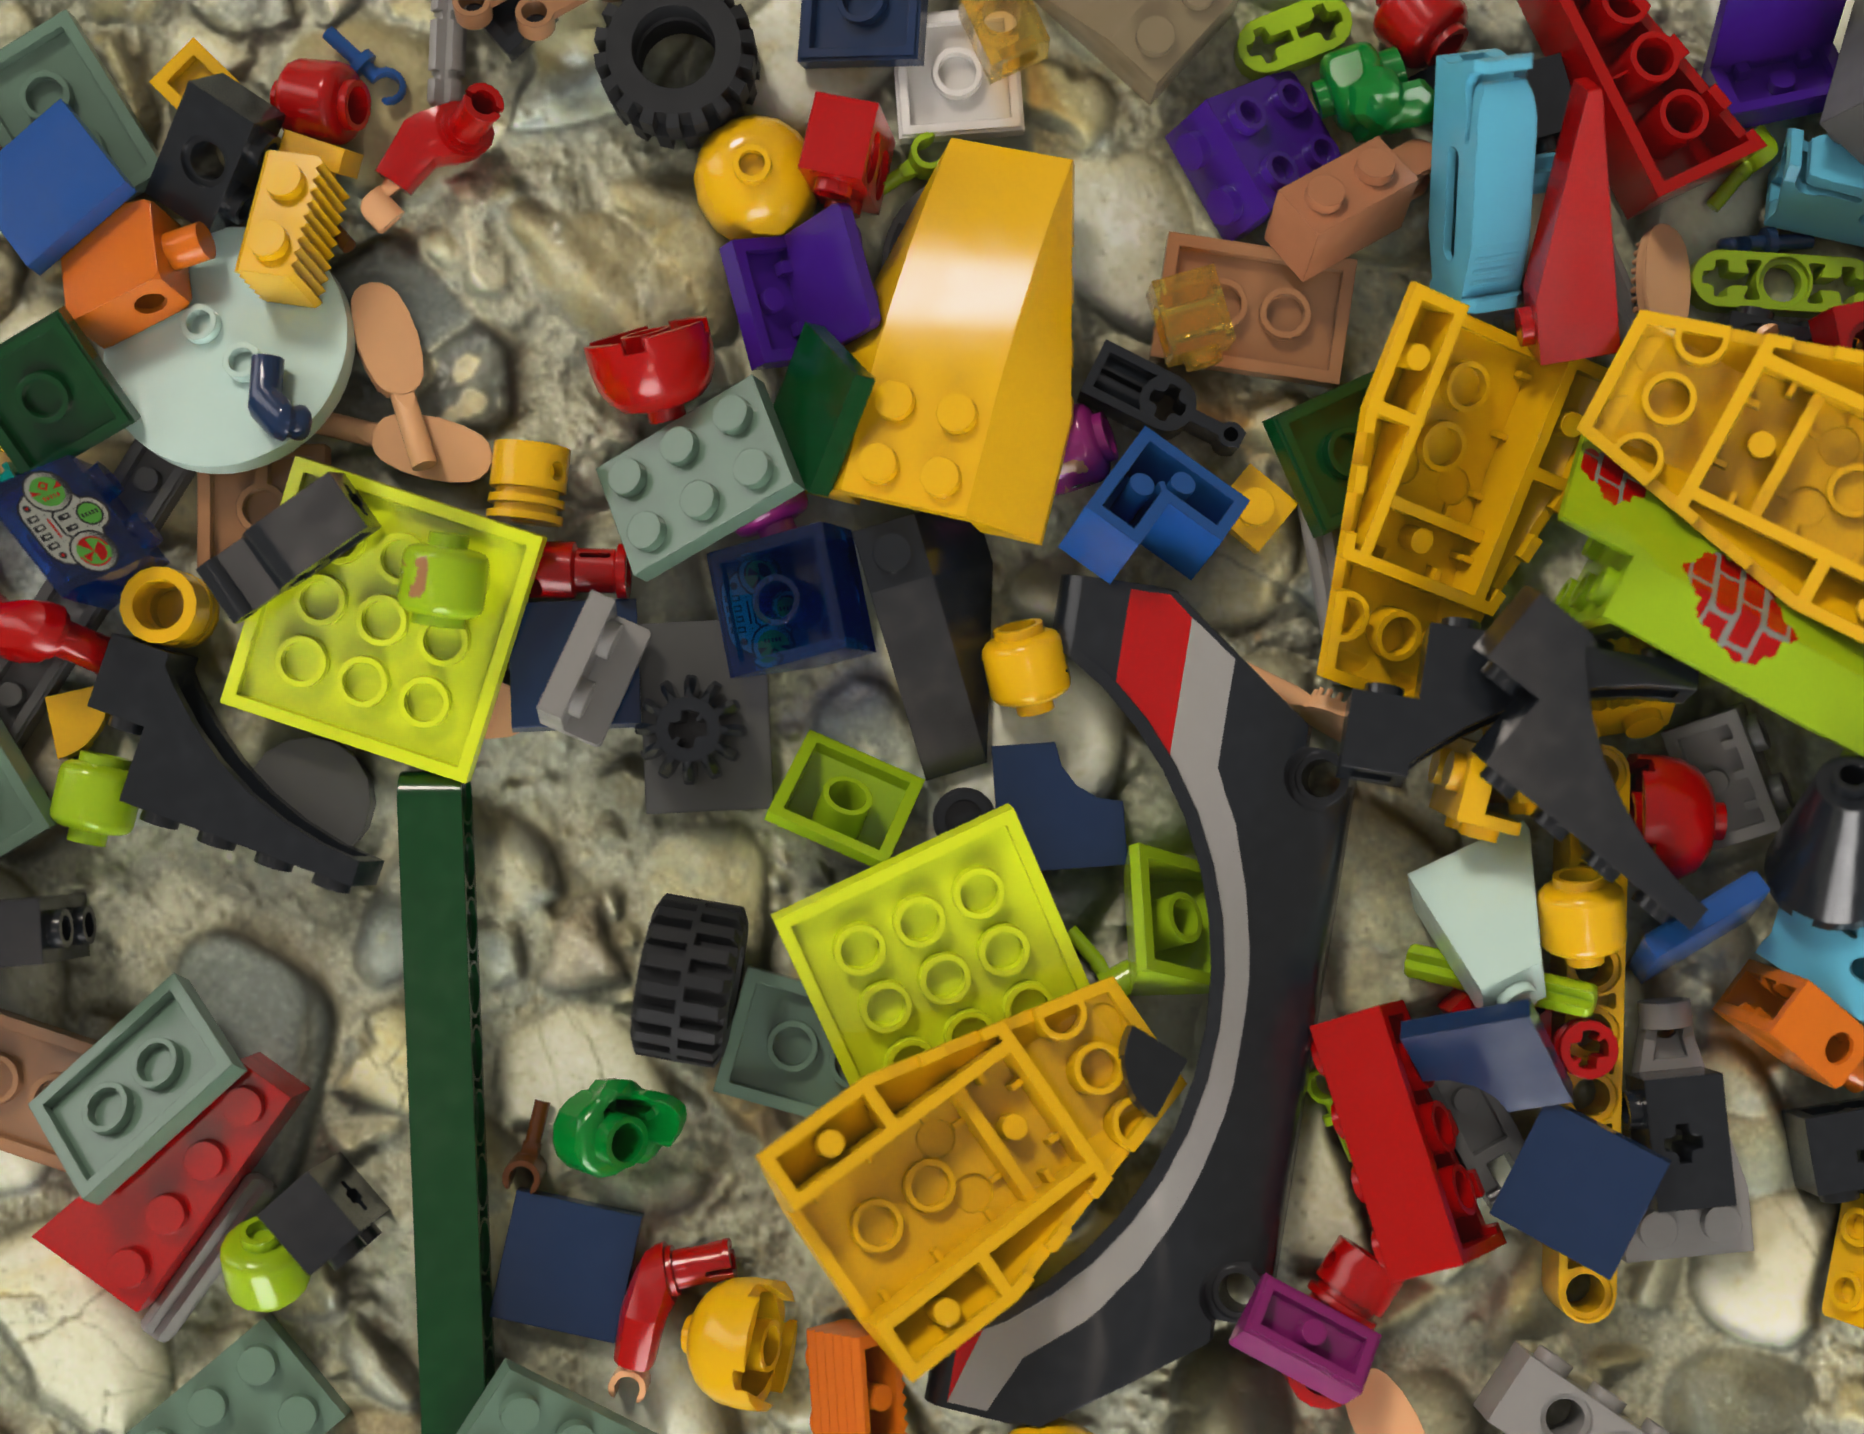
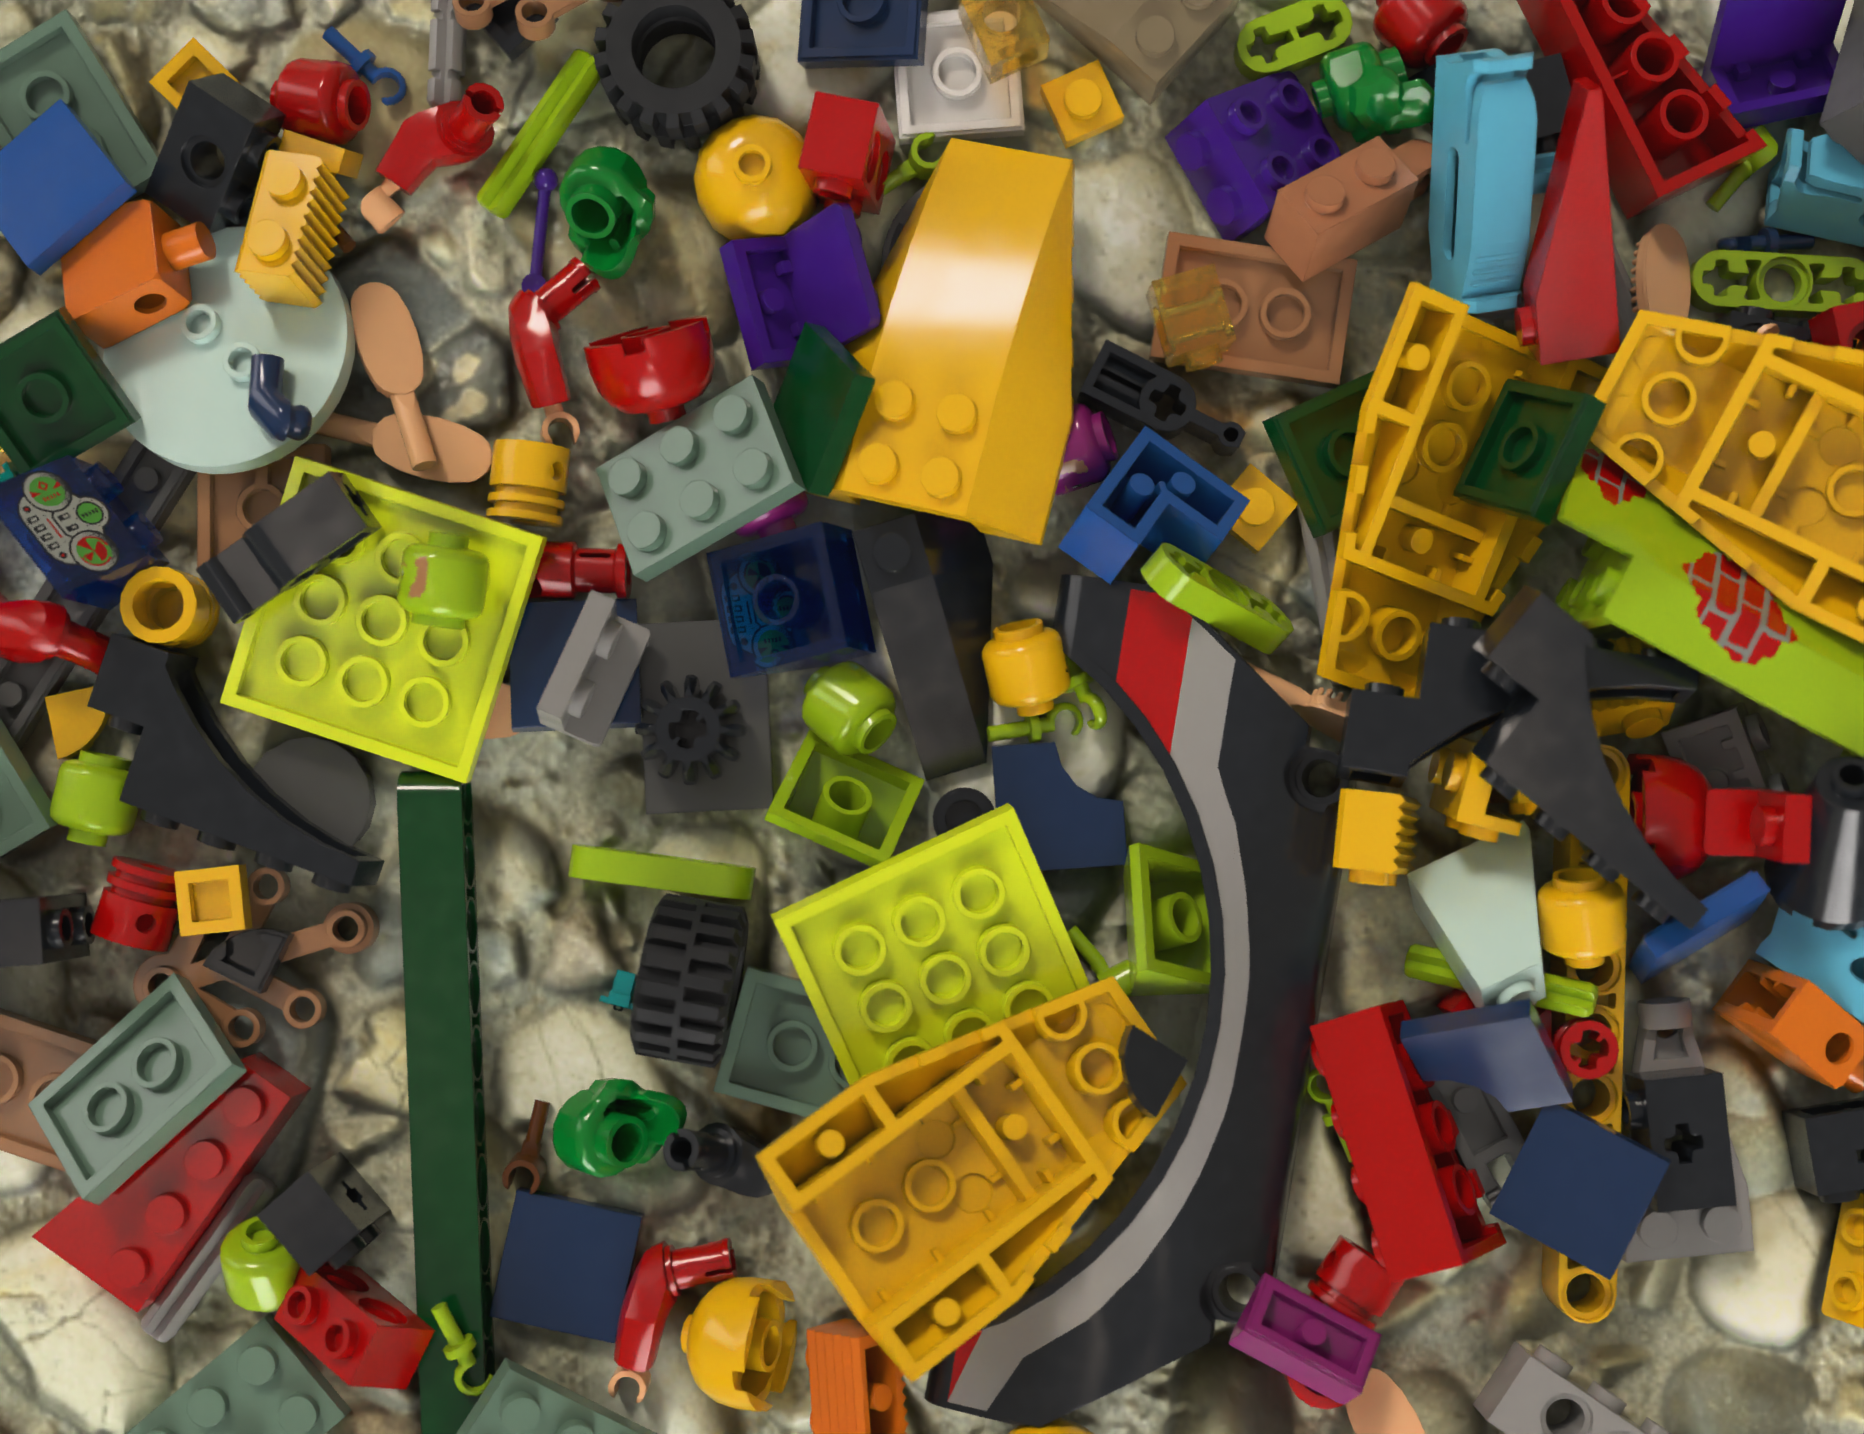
none -> red piece [90,856,178,952]
none -> medium nougat plant [133,867,380,1048]
none -> yellow plate [174,864,253,937]
none -> black tile [203,928,295,994]
none -> red brick [274,1263,435,1390]
none -> lime hand [431,1302,493,1396]
none -> lime axle [477,49,601,219]
none -> red arm [508,257,601,445]
none -> dark purple hinge [521,168,558,292]
none -> green head [559,146,656,280]
none -> lime beam [568,844,756,900]
none -> teal piece [599,969,637,1011]
none -> black arm [663,1122,773,1198]
none -> lime head [802,661,897,756]
none -> lime hand [987,702,1084,743]
none -> yellow plate [1040,60,1124,149]
none -> lime hand [1066,655,1107,730]
none -> lime beam [1140,543,1294,655]
none -> yellow brick [1332,788,1422,887]
none -> dark green tile [1453,379,1607,526]
none -> red slope [1703,787,1812,863]

